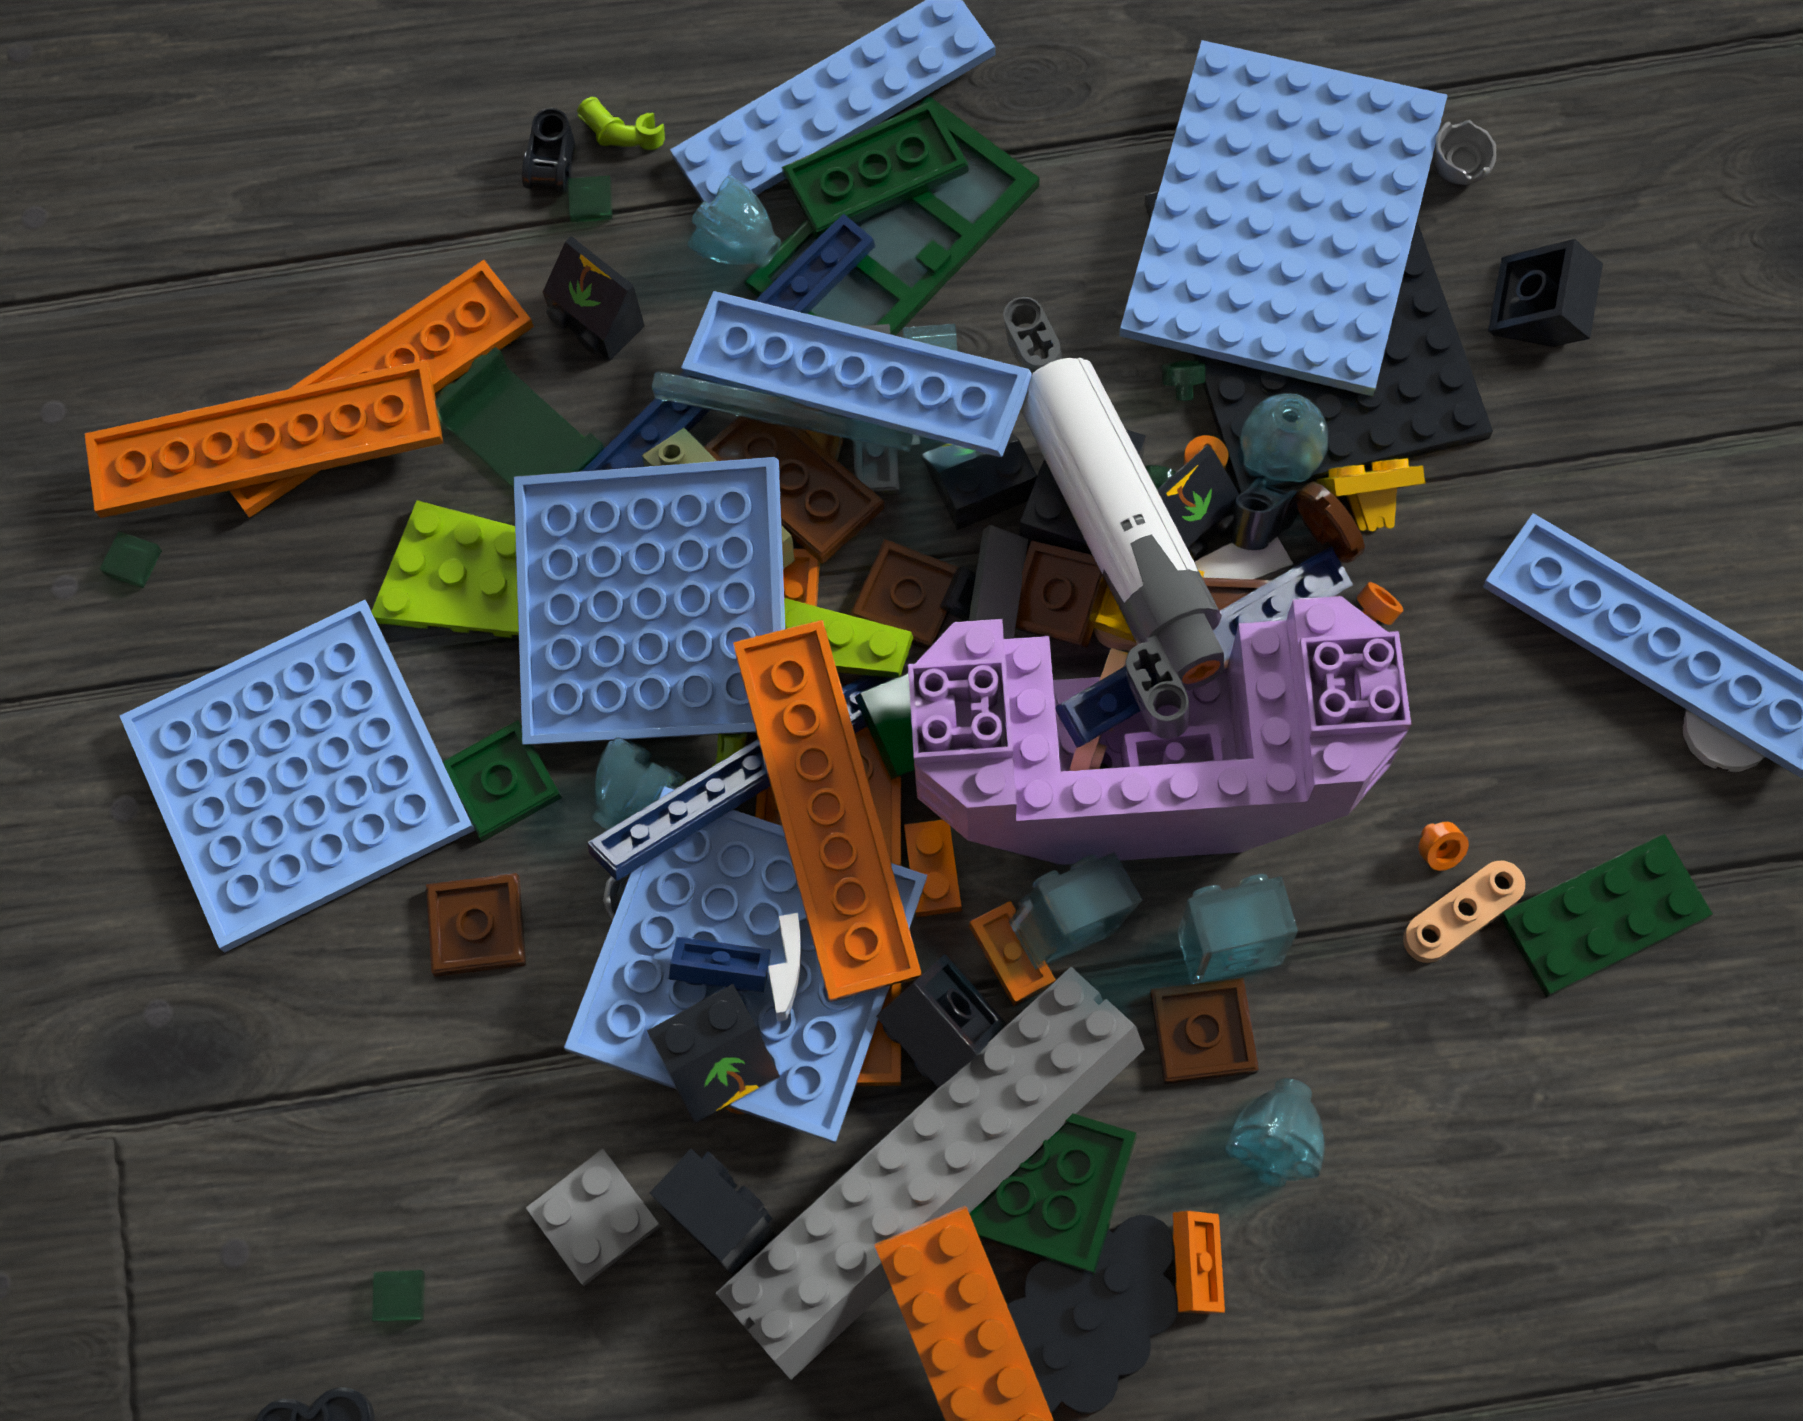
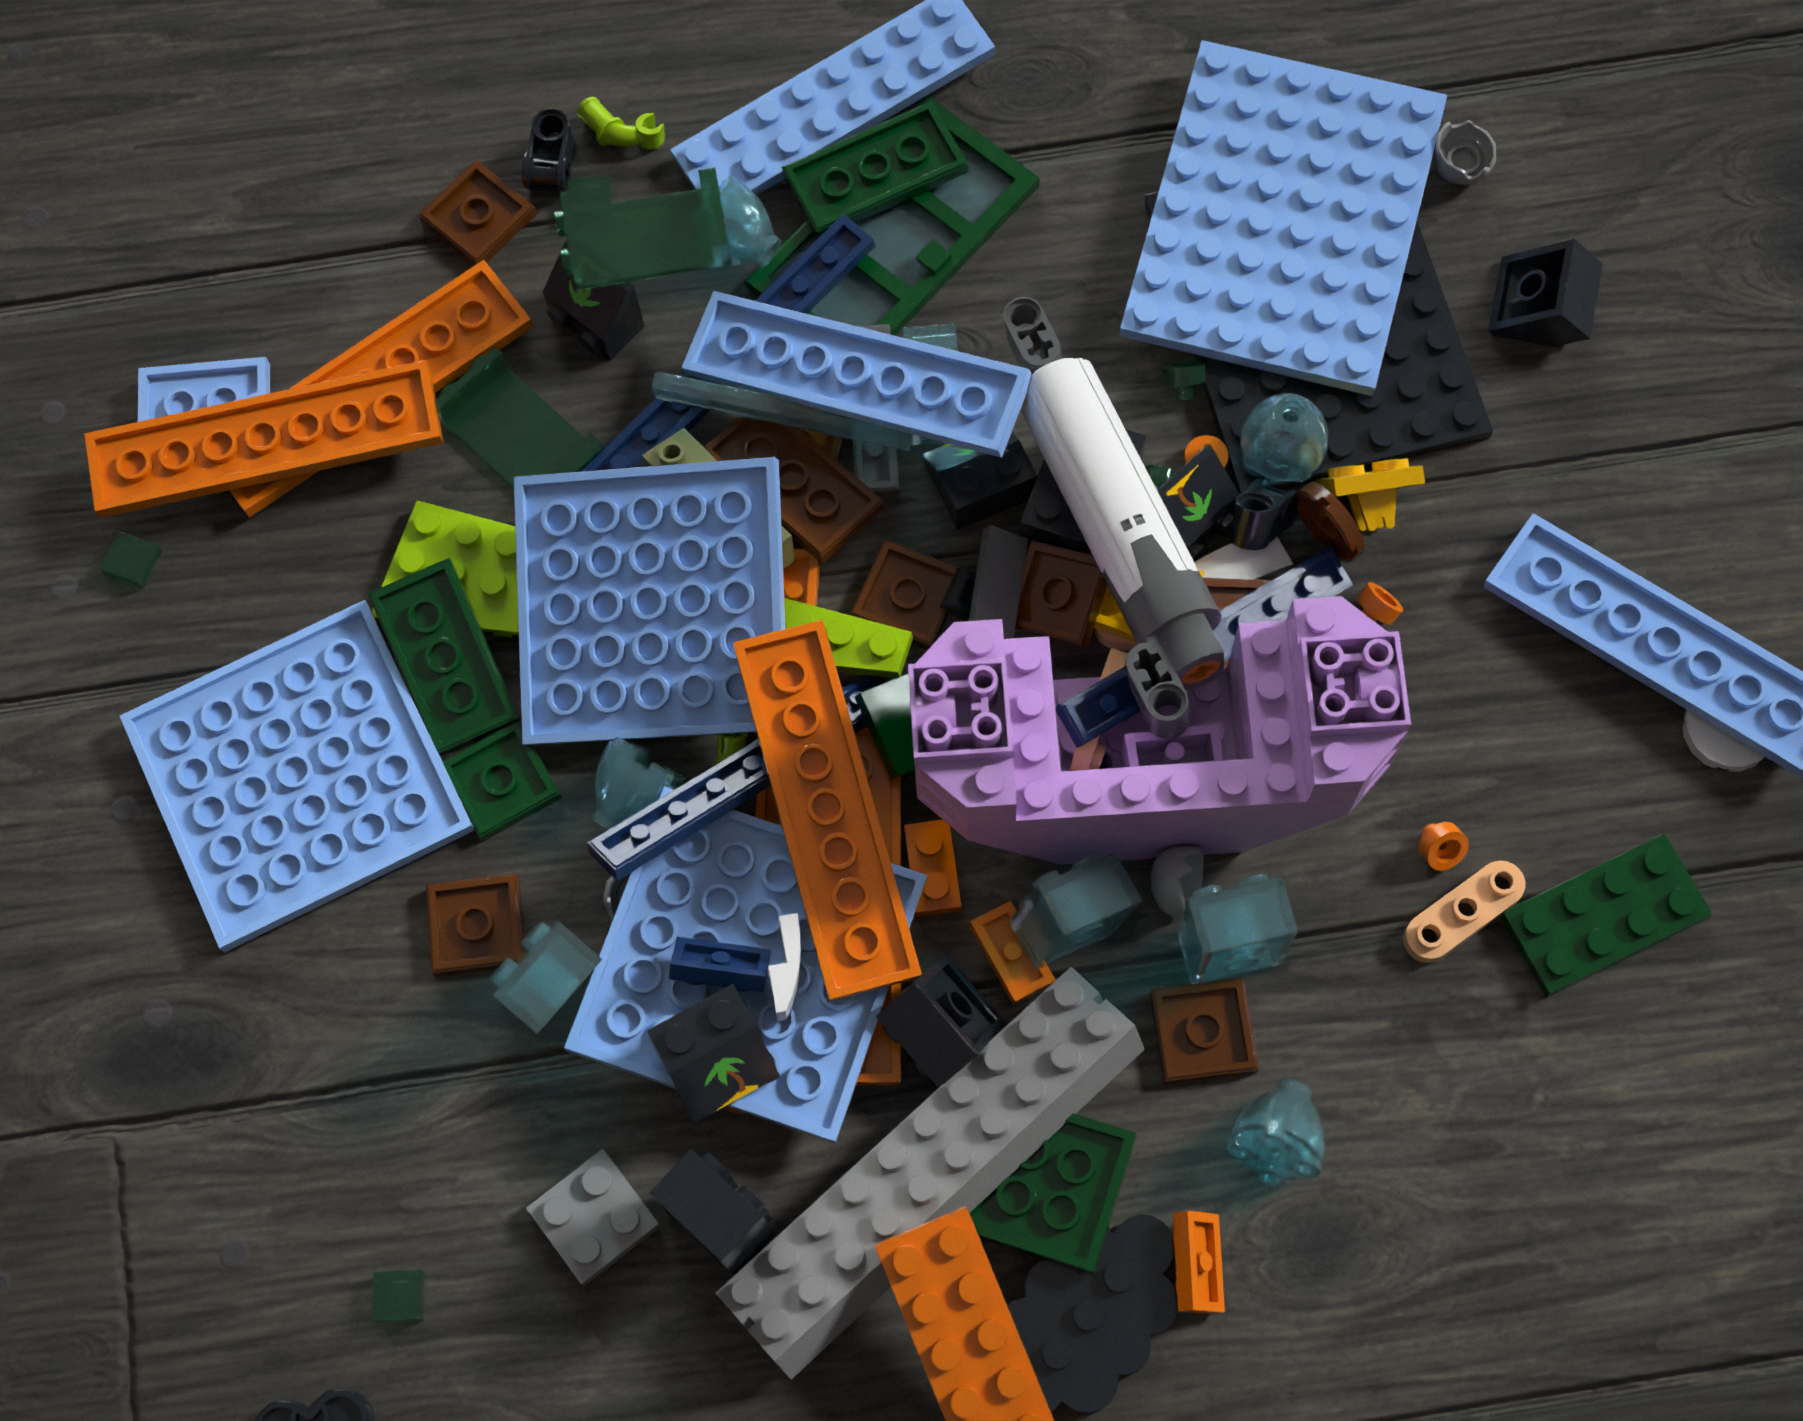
none -> light blue wing [138,357,270,422]
none -> dark green tile [368,558,521,756]
none -> reddish brown tile [418,159,537,266]
none -> clear light blue brick [489,921,602,1034]
none -> clear green panel [555,167,732,290]
none -> light grey hair [1150,845,1204,916]

